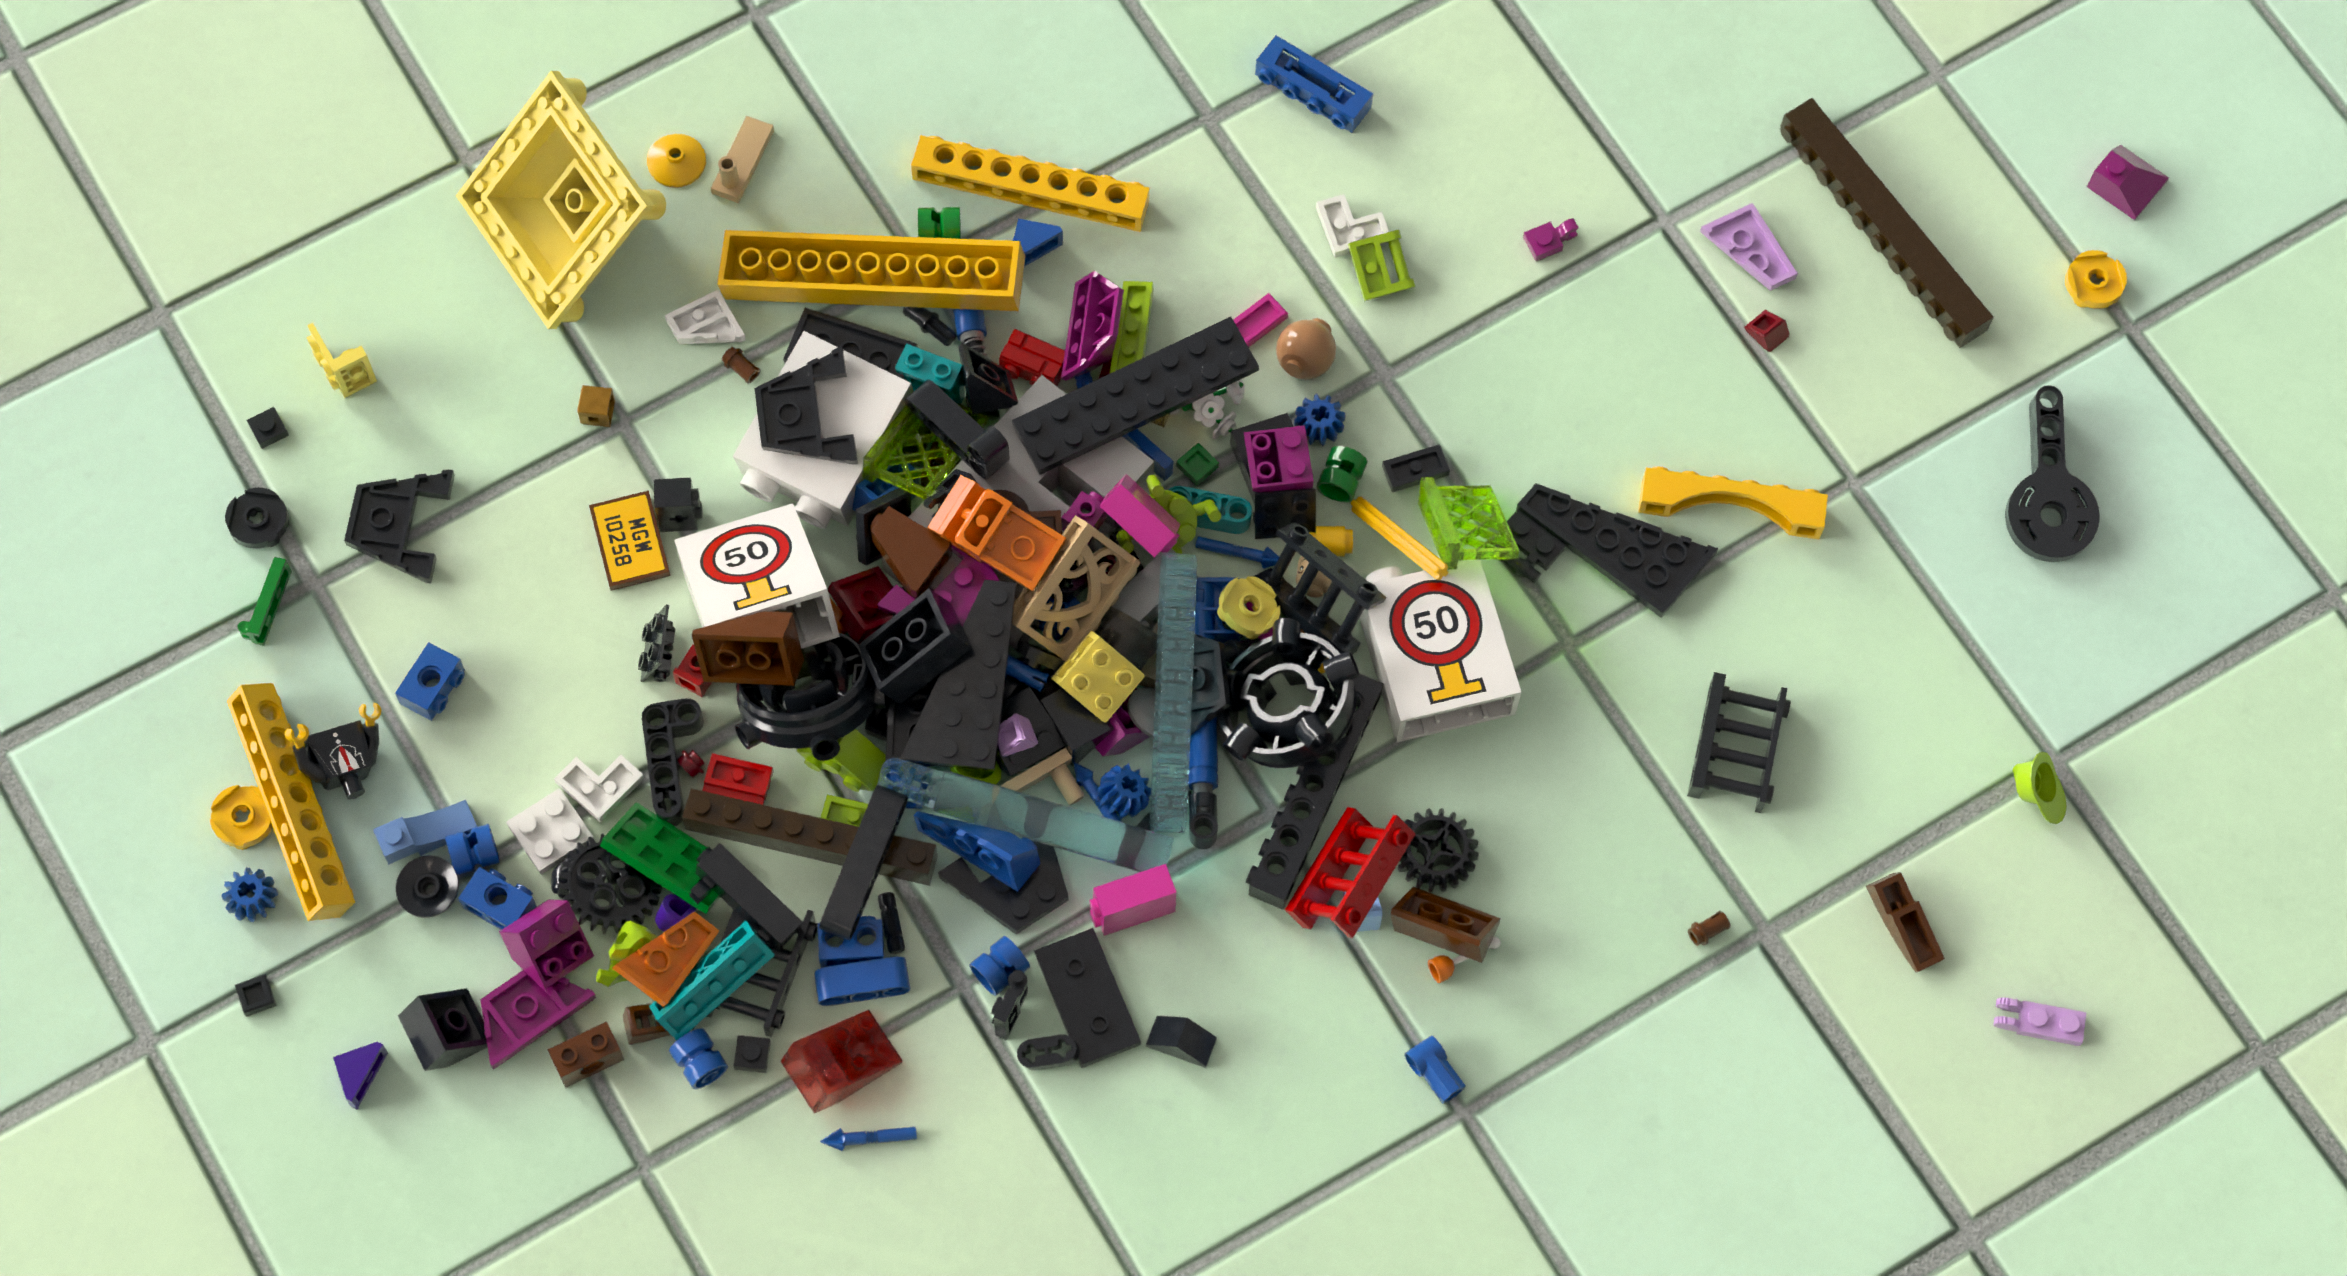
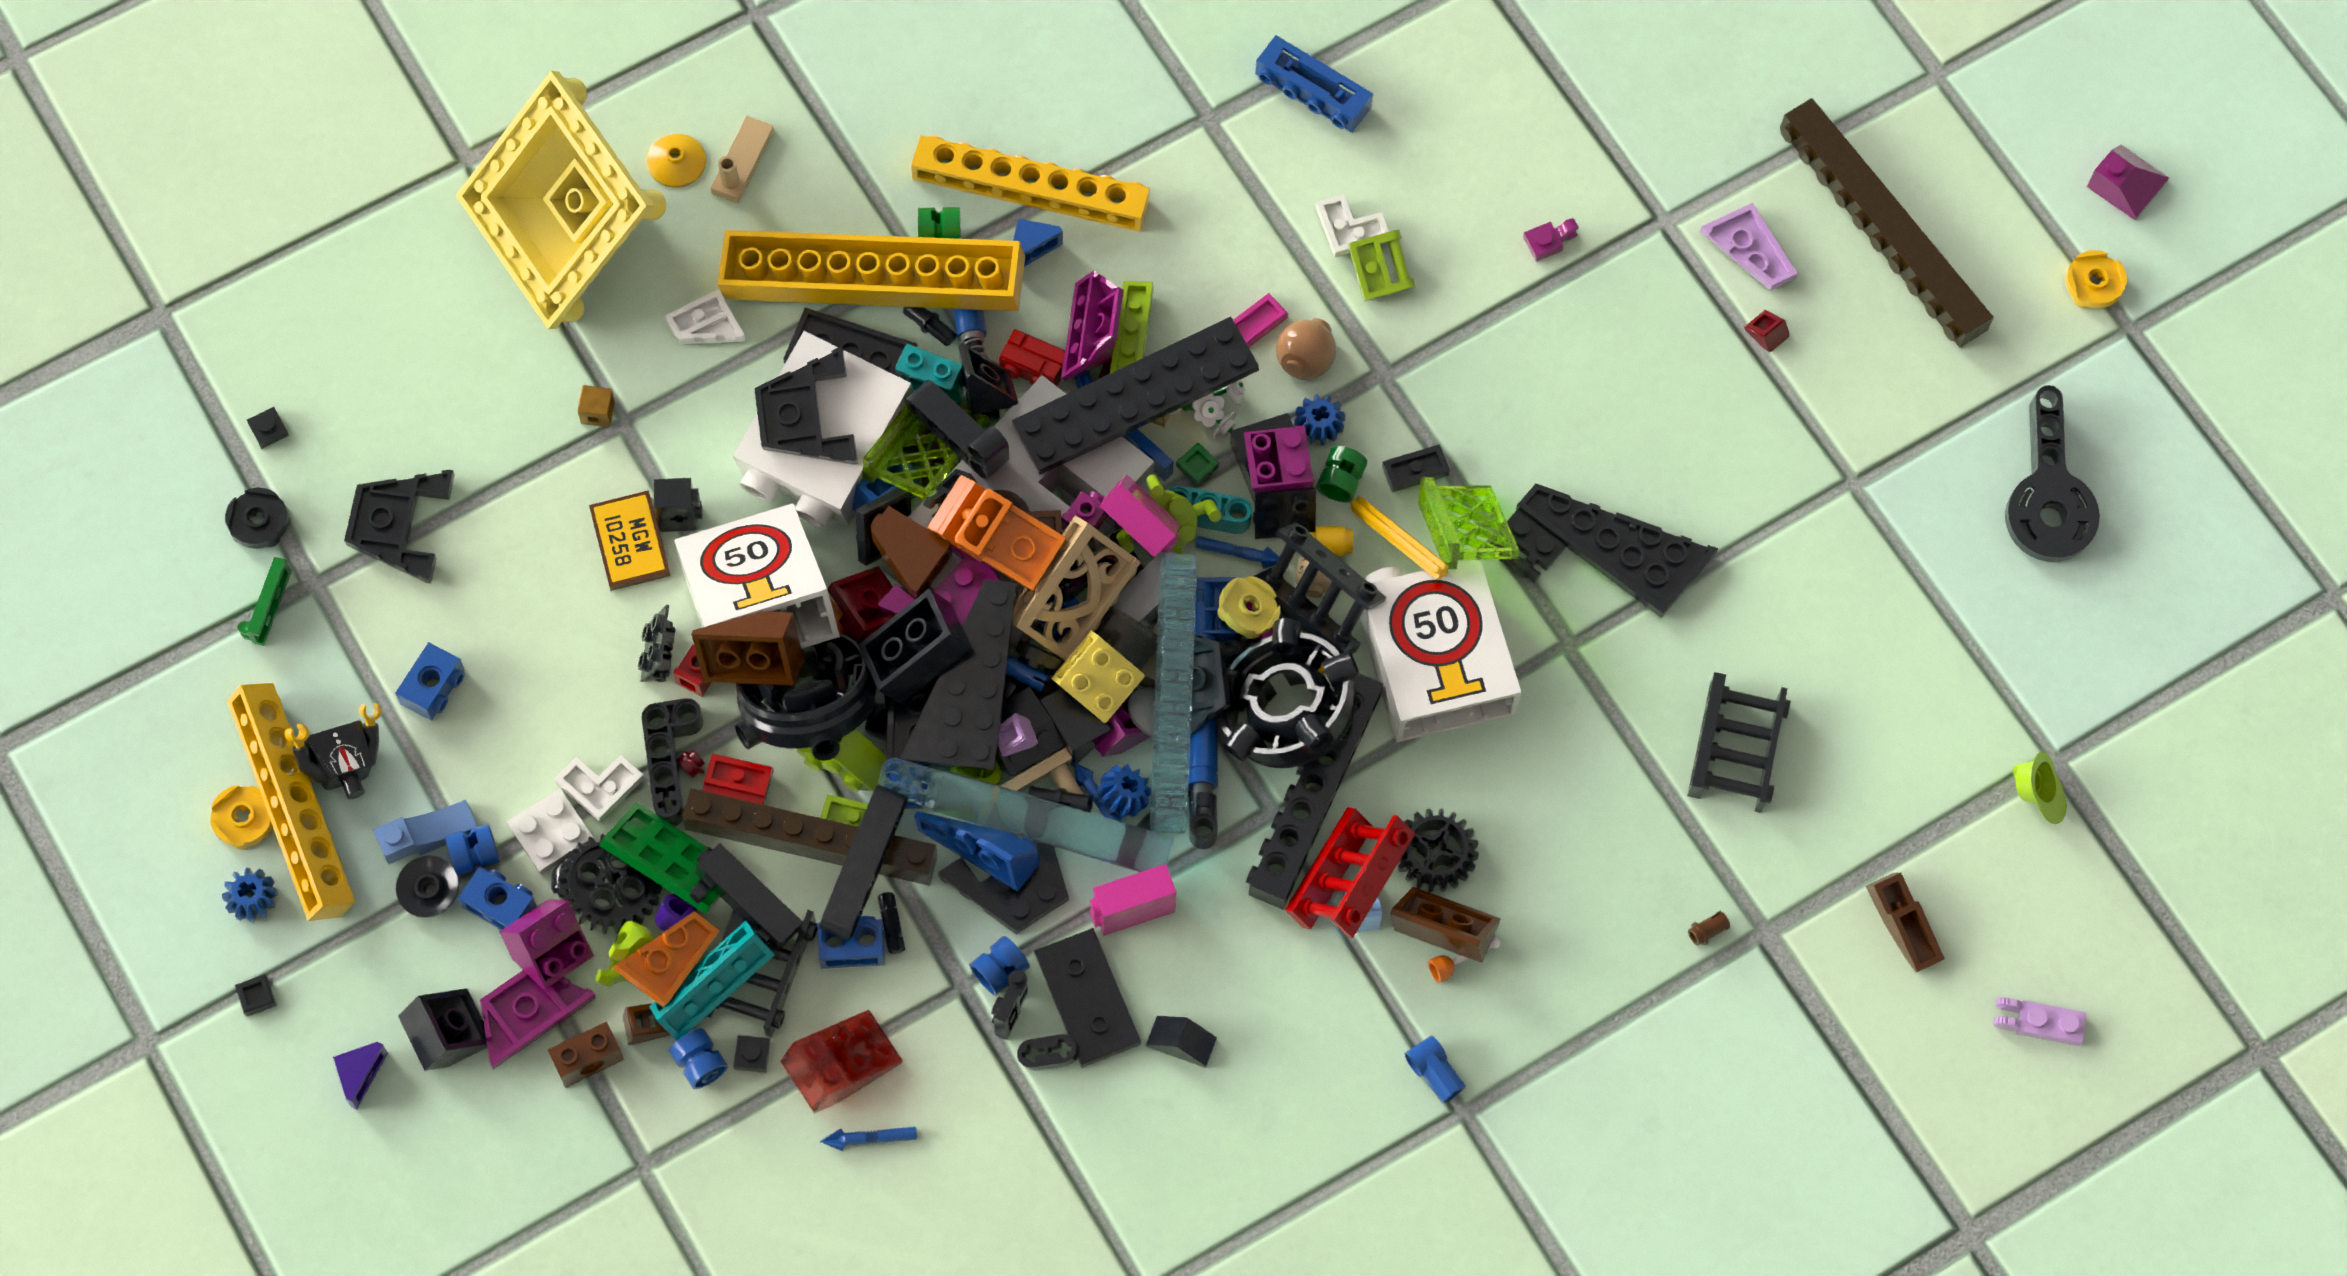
light yellow bracket [306,323,377,398] -> none
reddish brown pin [722,347,761,384] -> none
blue beam [814,957,910,1006] -> none
yellow arch [1638,466,1828,540] -> none
none -> black pin [1027,786,1093,815]

